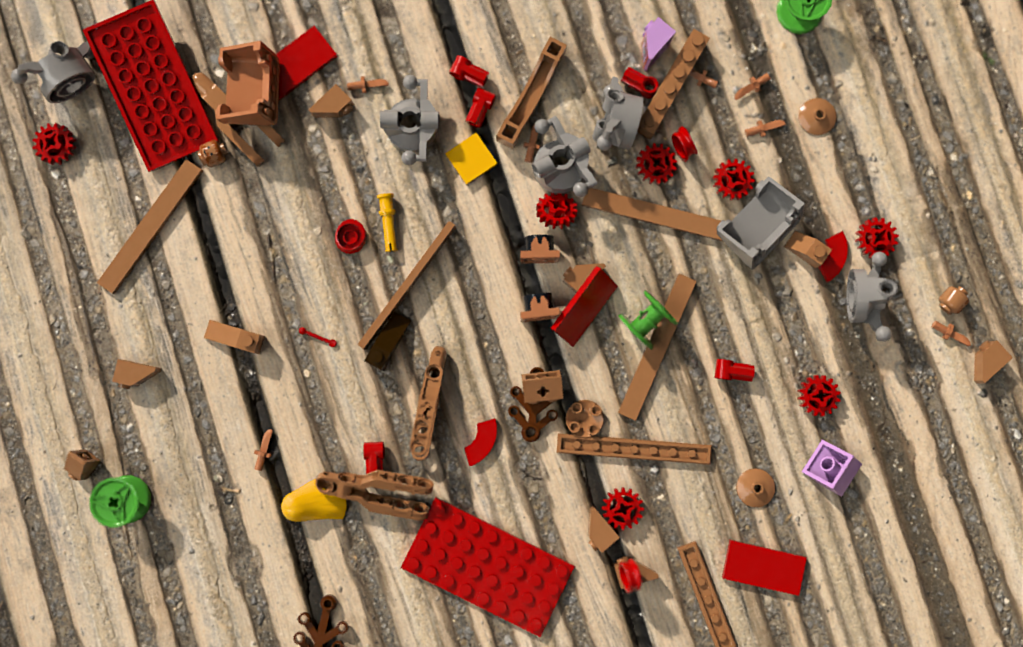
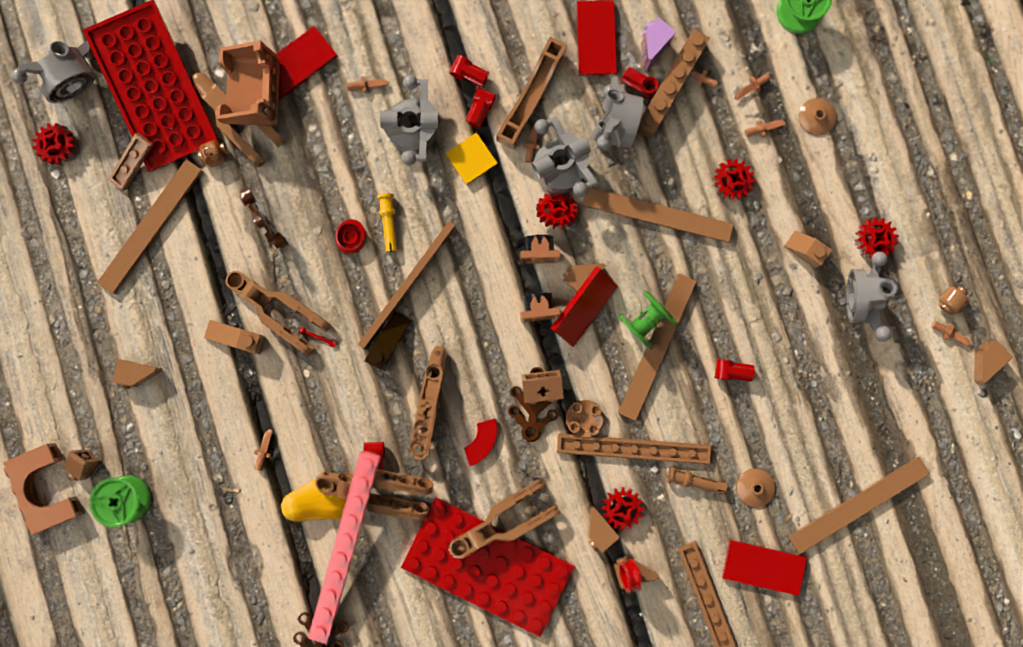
medium nougat slope [309,84,354,118] -> none
red gear [635,143,677,185] -> none
red piece [671,126,698,162] -> none
light grey windscreen [716,176,805,270] -> none
red gear [797,375,841,417] -> none
lavender slope [802,440,862,497] -> none
red tile [818,231,848,282] -> none
none -> nougat arch [3,443,83,535]
none -> medium nougat tile [108,133,154,191]
none -> medium nougat piece [226,271,331,356]
none -> reddish brown plant [239,188,288,249]
none -> coral plate [308,450,381,644]
none -> medium nougat piece [449,478,561,559]
none -> red tile [576,0,616,76]
none -> medium nougat pin [667,466,727,495]
none -> medium nougat tile [788,457,930,554]

